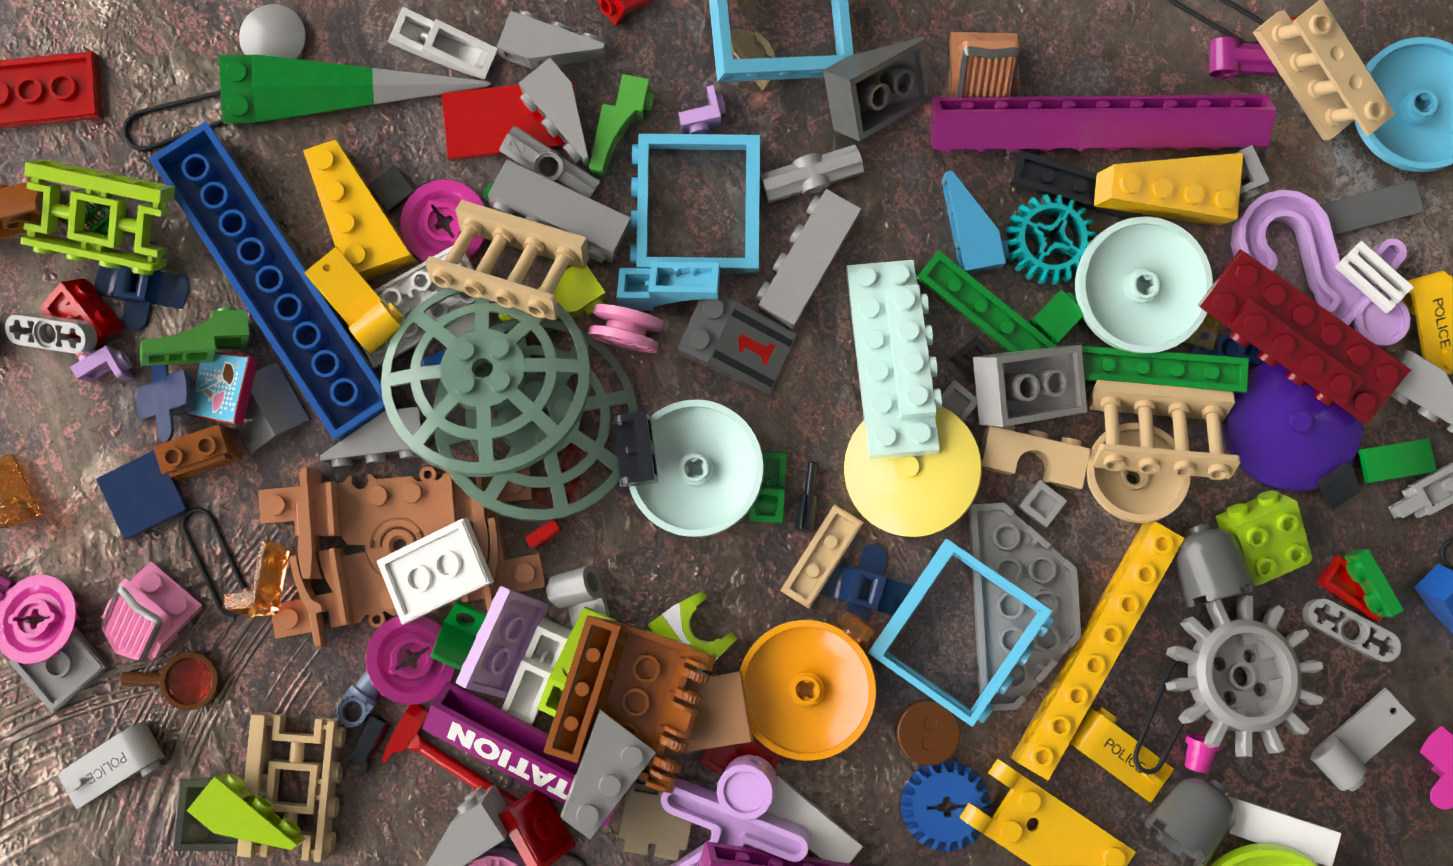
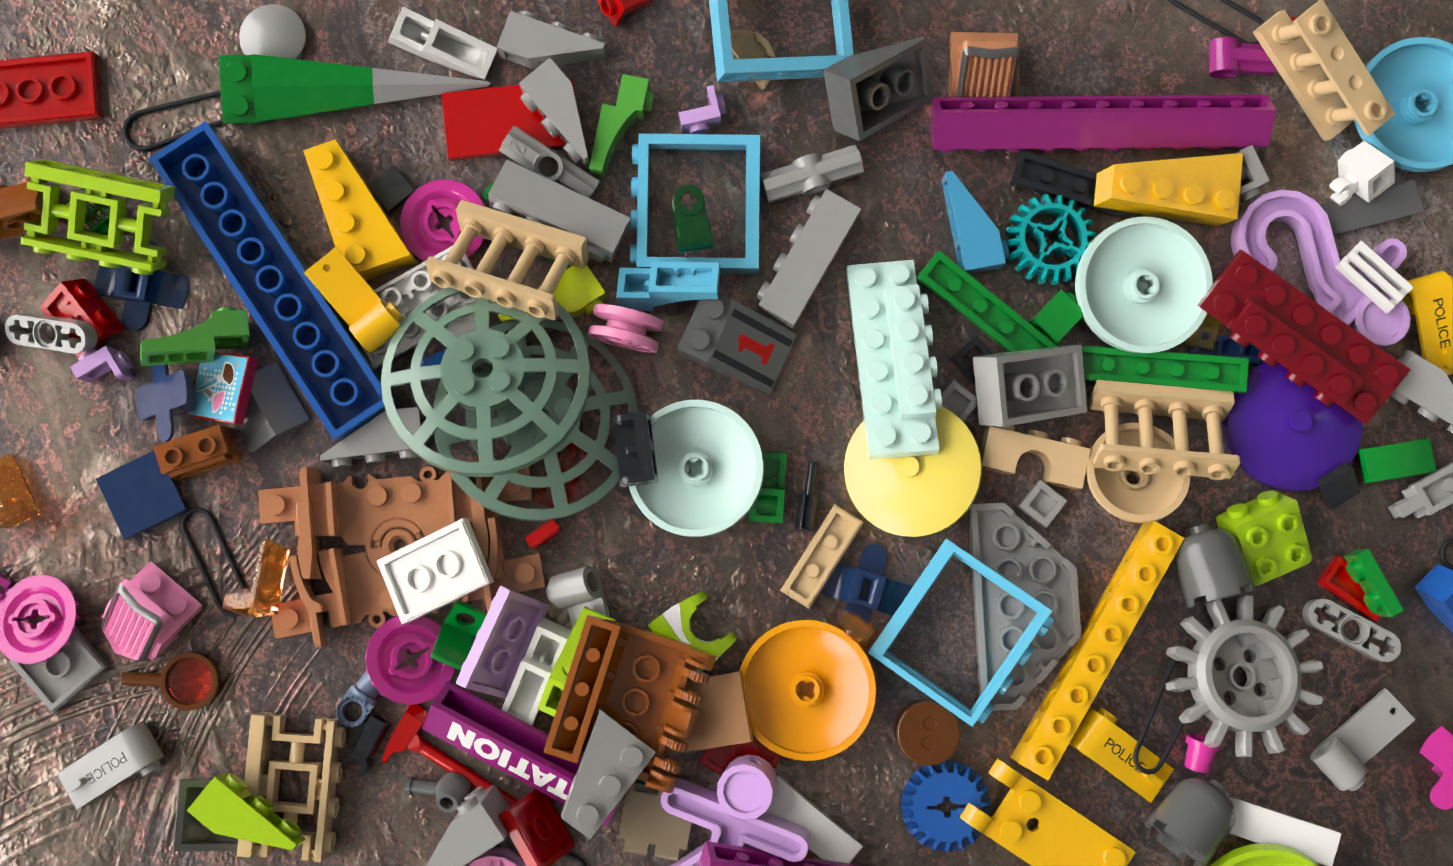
none -> dark grey bar [404,772,472,813]
none -> dark green piece [672,185,713,254]
none -> white brick [1329,141,1395,206]

